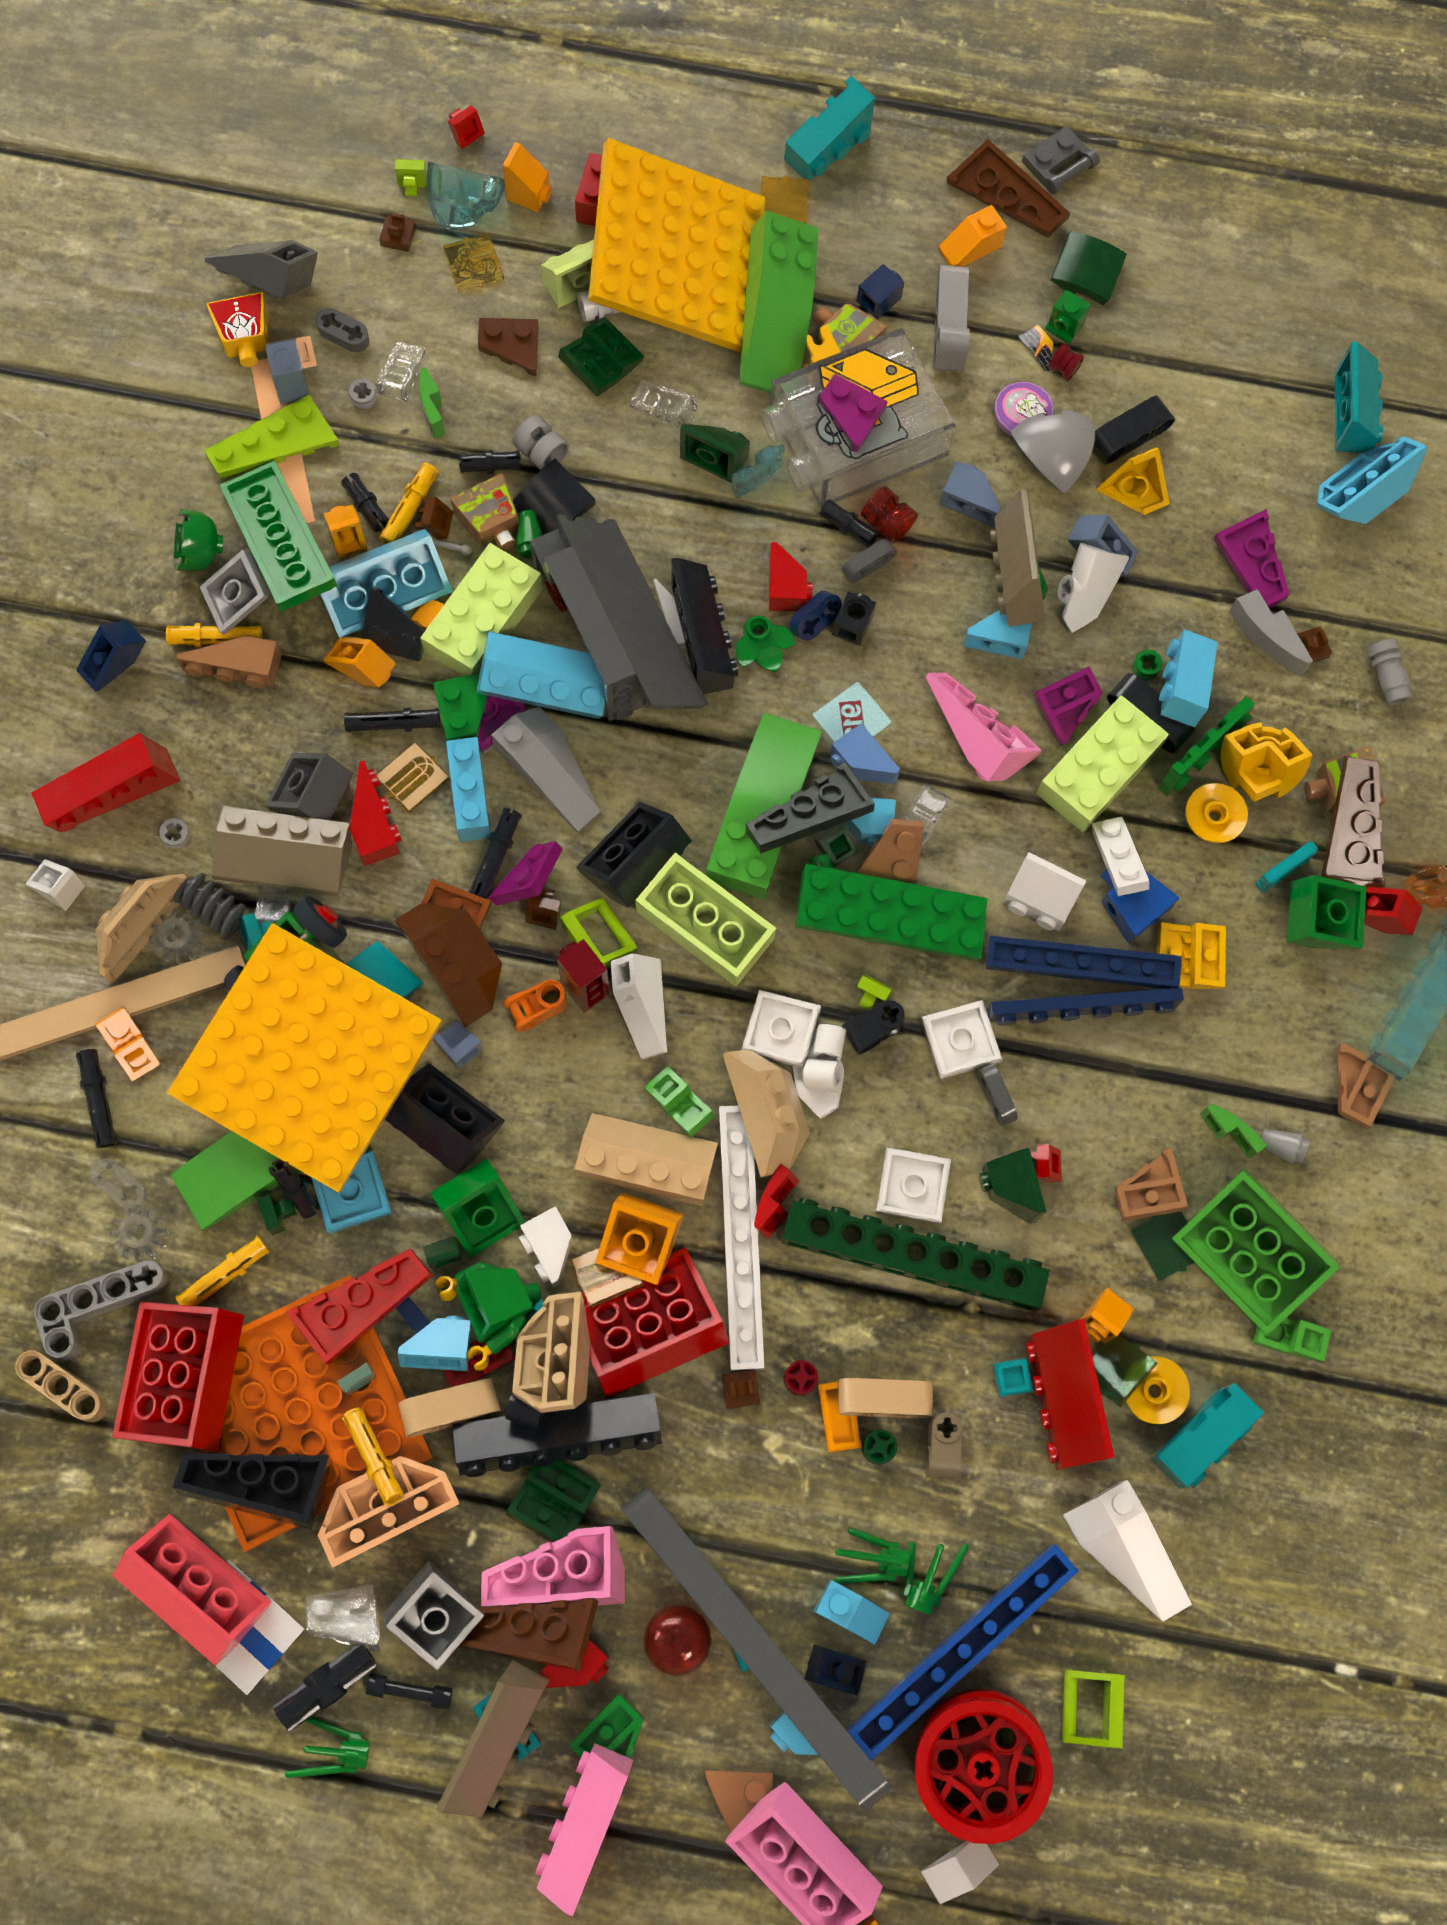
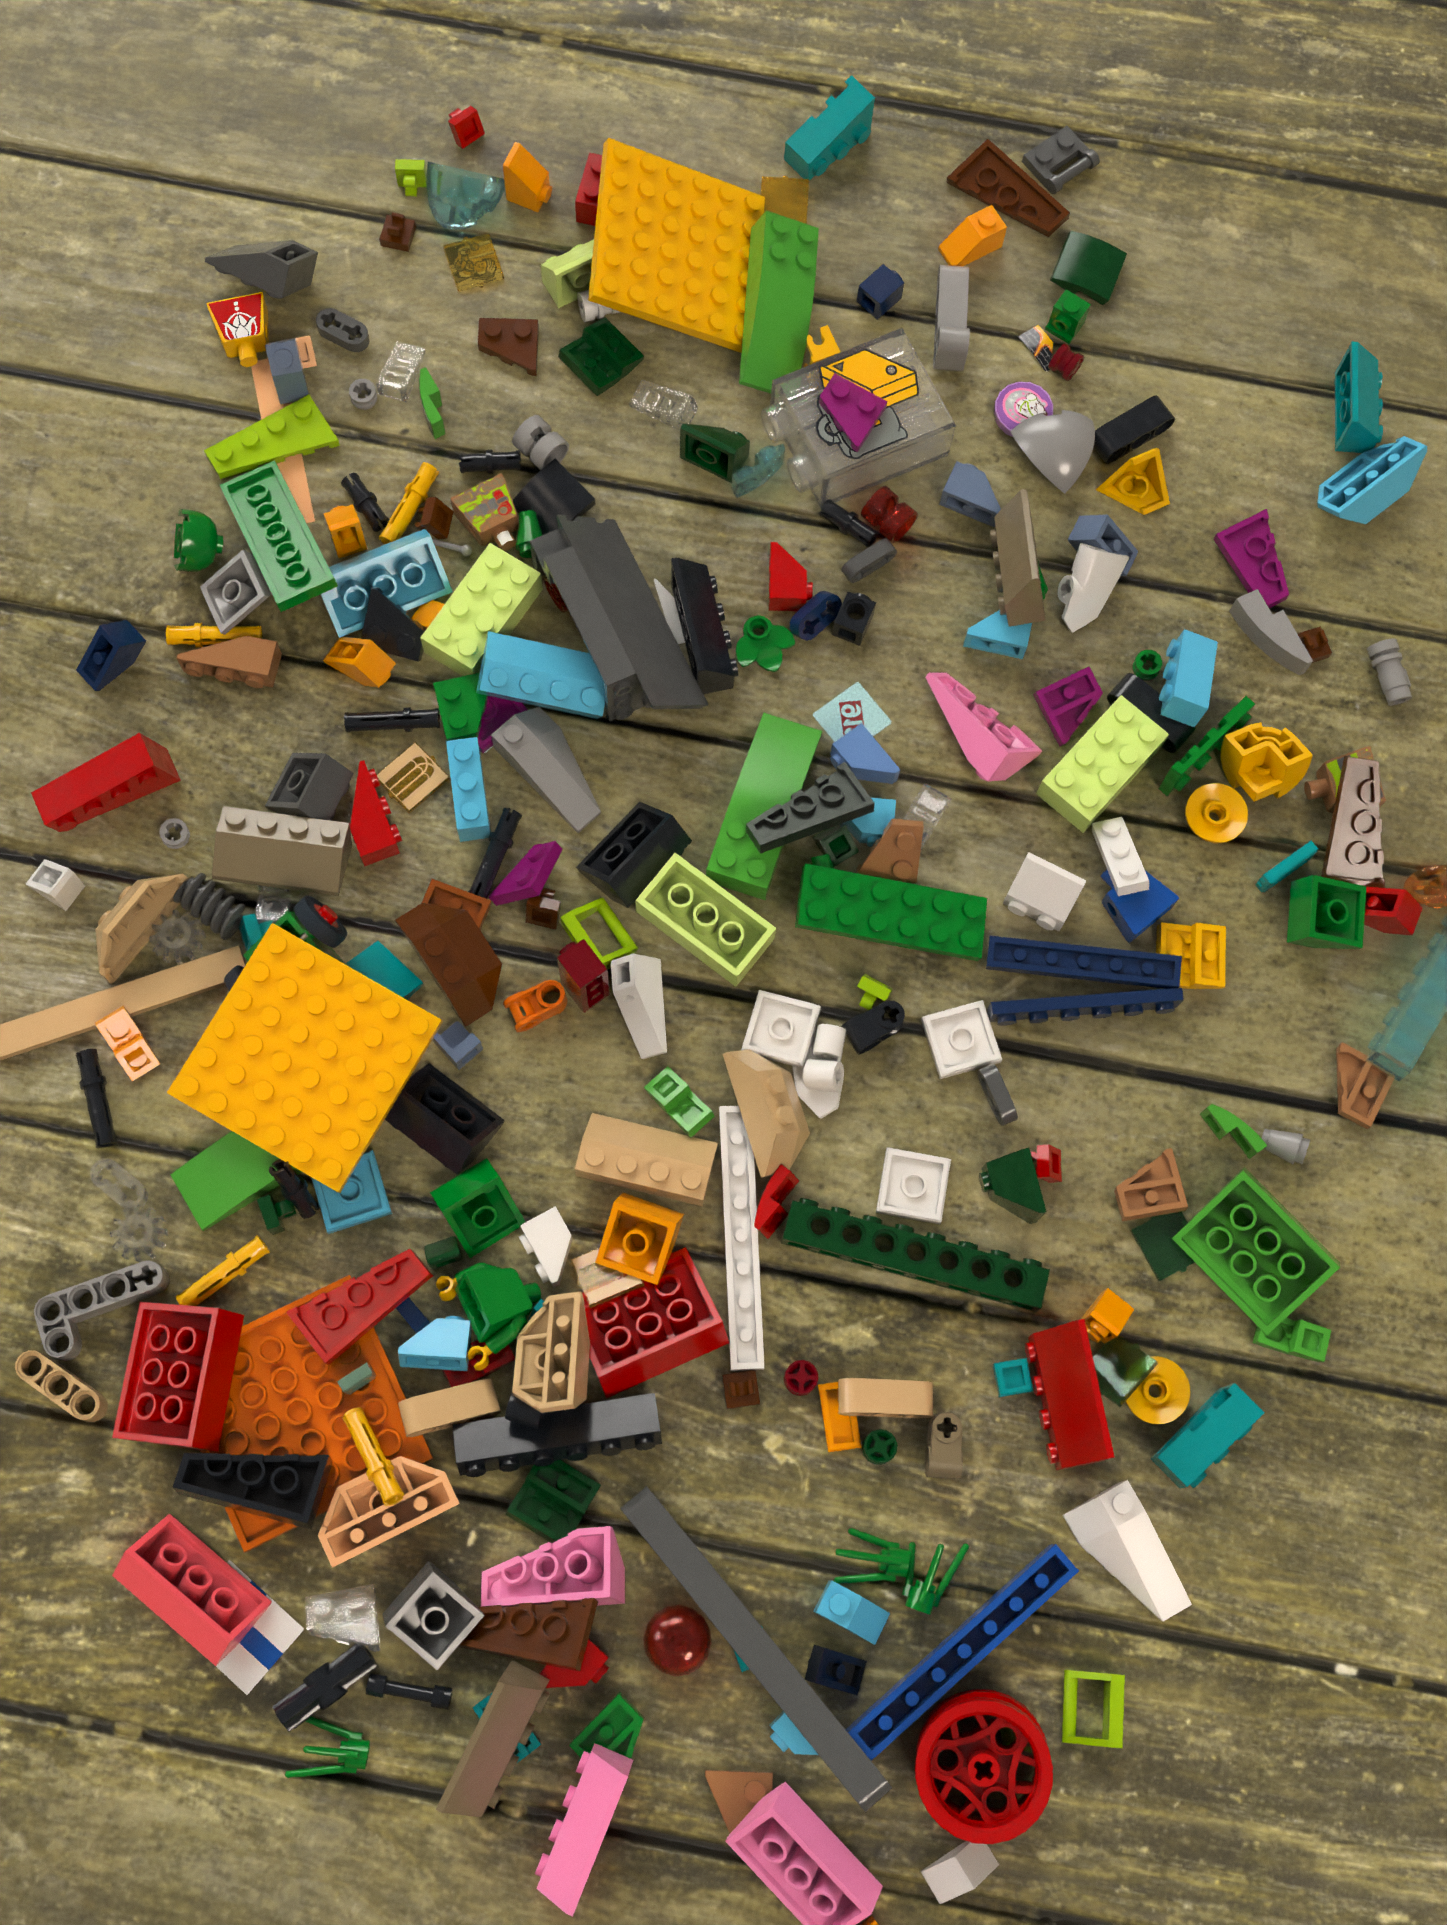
torso [813,304,887,369] -> none

